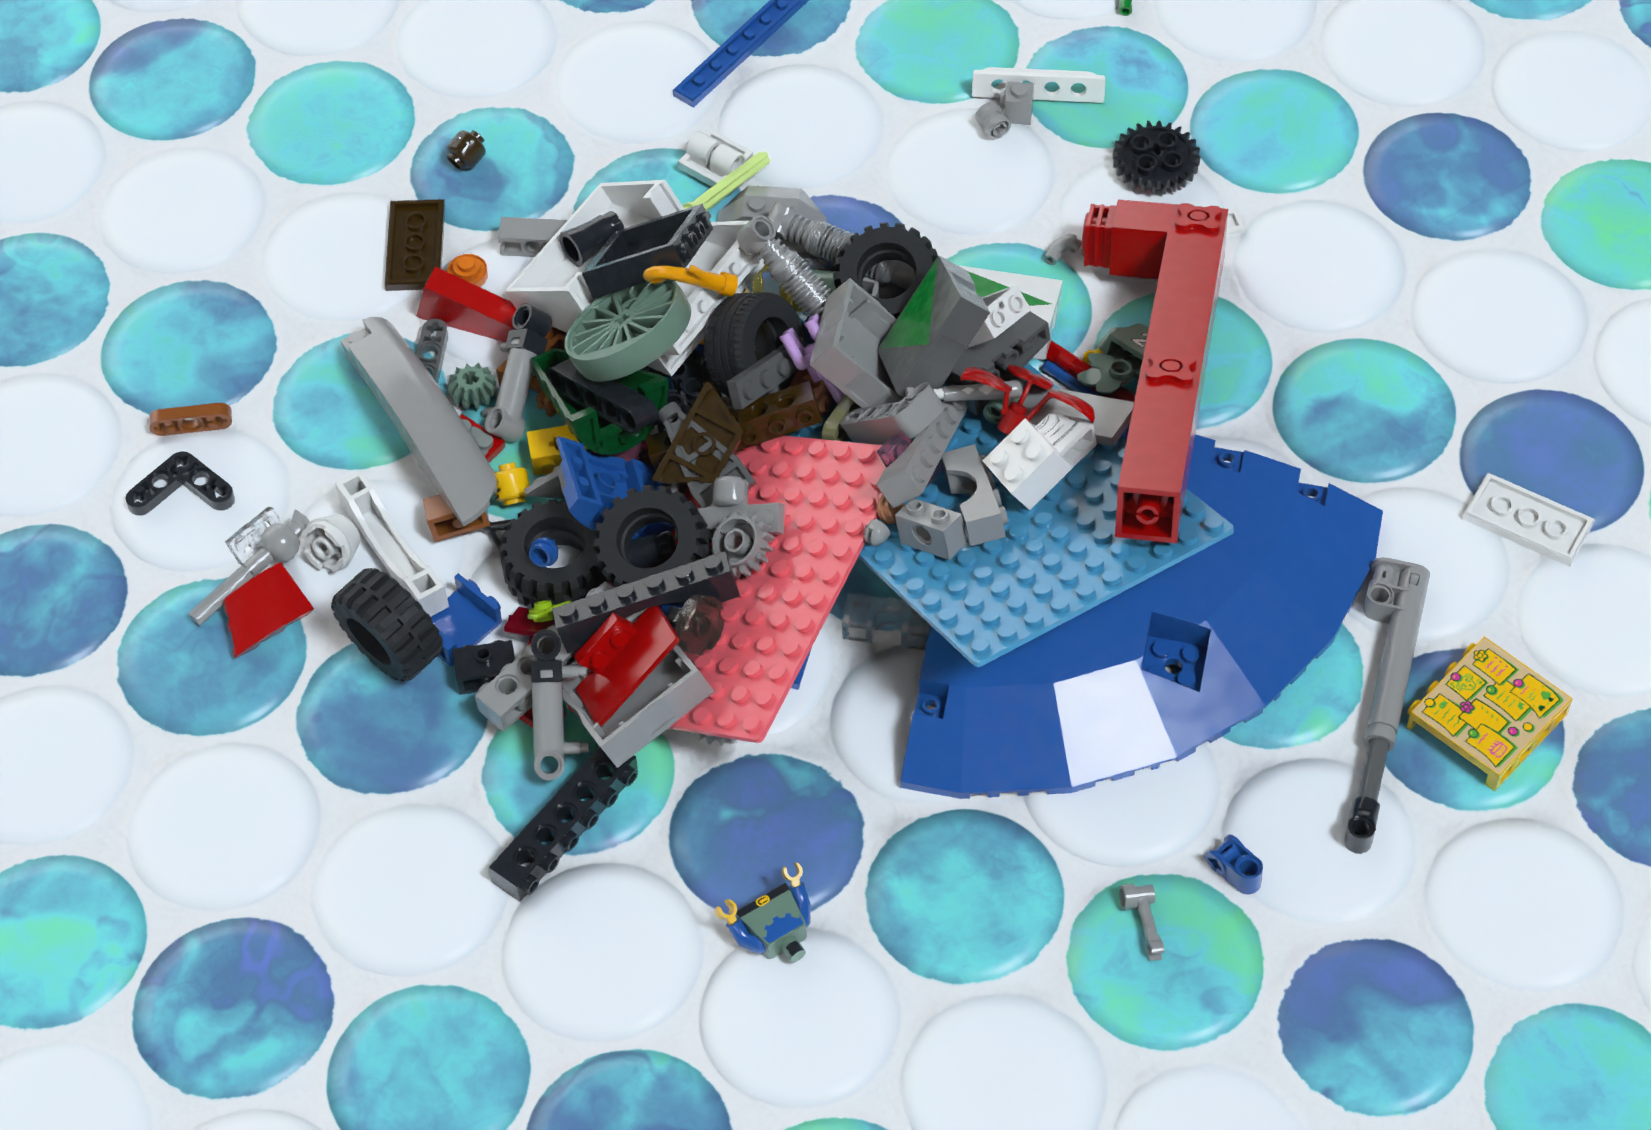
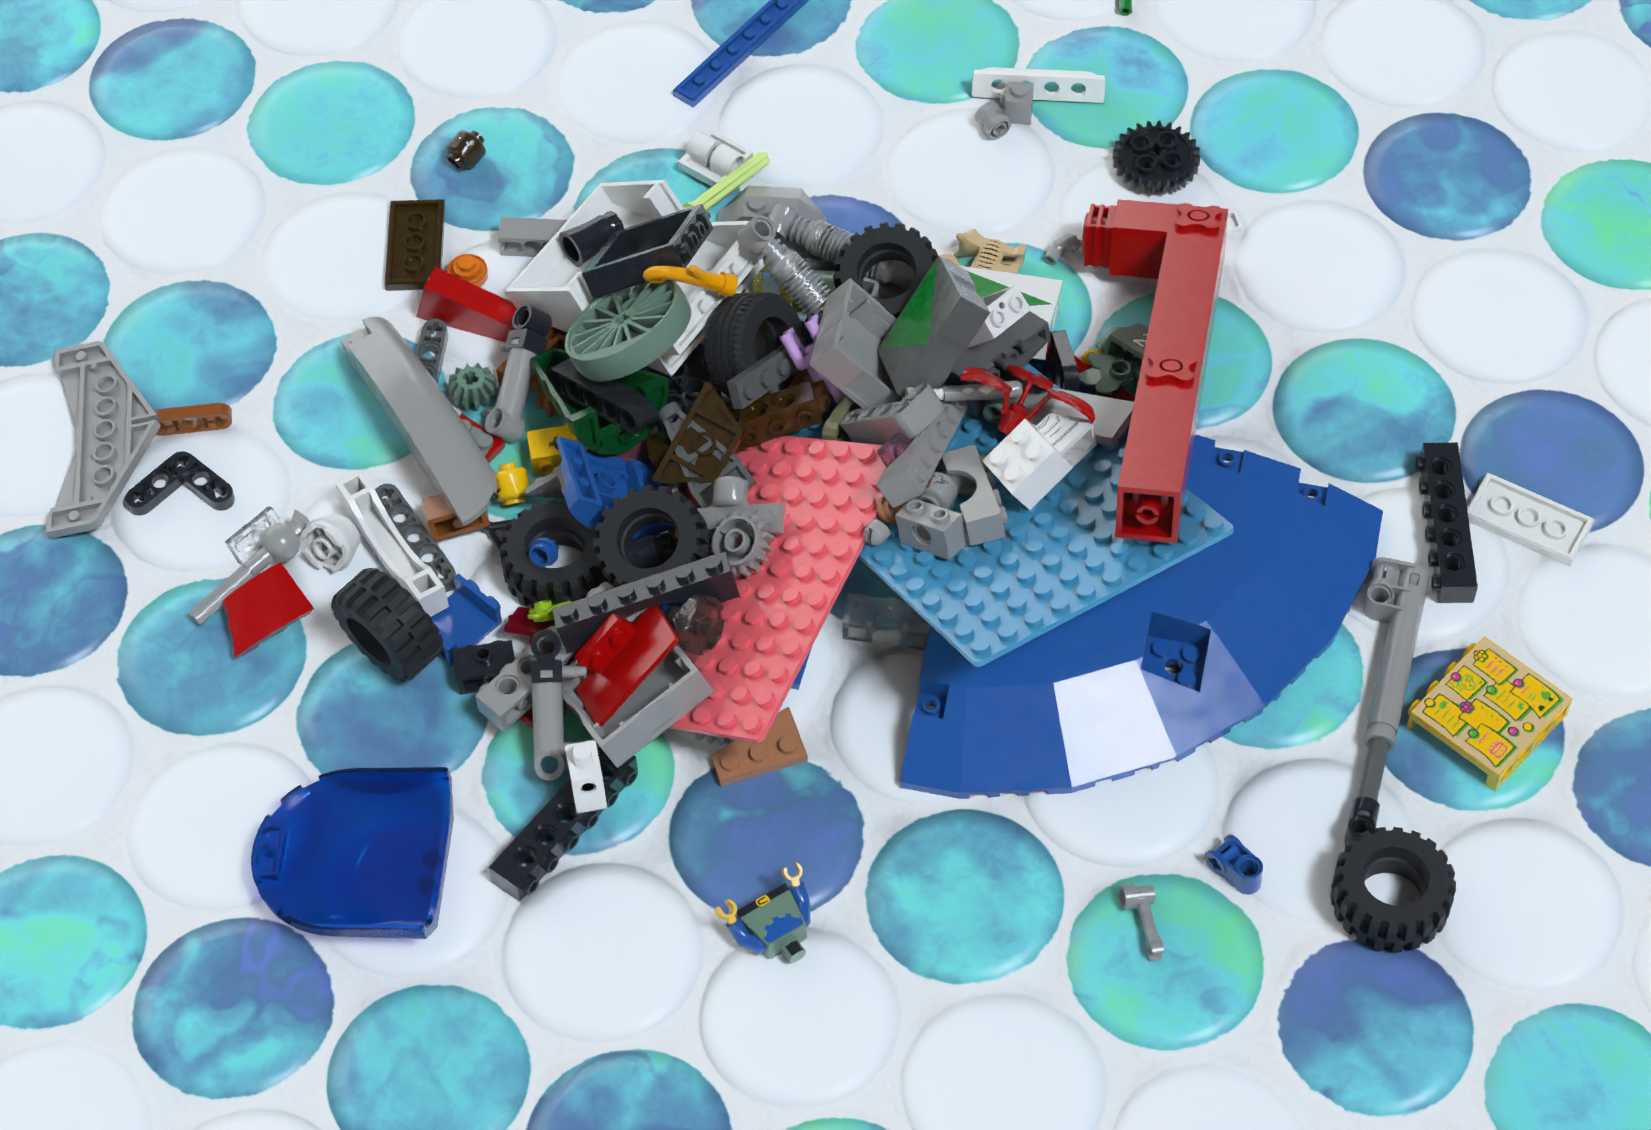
none -> light grey wing [46,341,161,539]
none -> clear blue windscreen [251,767,454,939]
none -> dark grey beam [375,484,456,592]
none -> white torso [565,740,607,814]
none -> nougat wing [711,706,808,787]
none -> light grey head [915,472,958,509]
none -> tan animal [939,229,1027,274]
none -> black beam [1050,330,1079,392]
none -> black tyre [1330,827,1456,952]
none -> black brick [1415,442,1478,603]

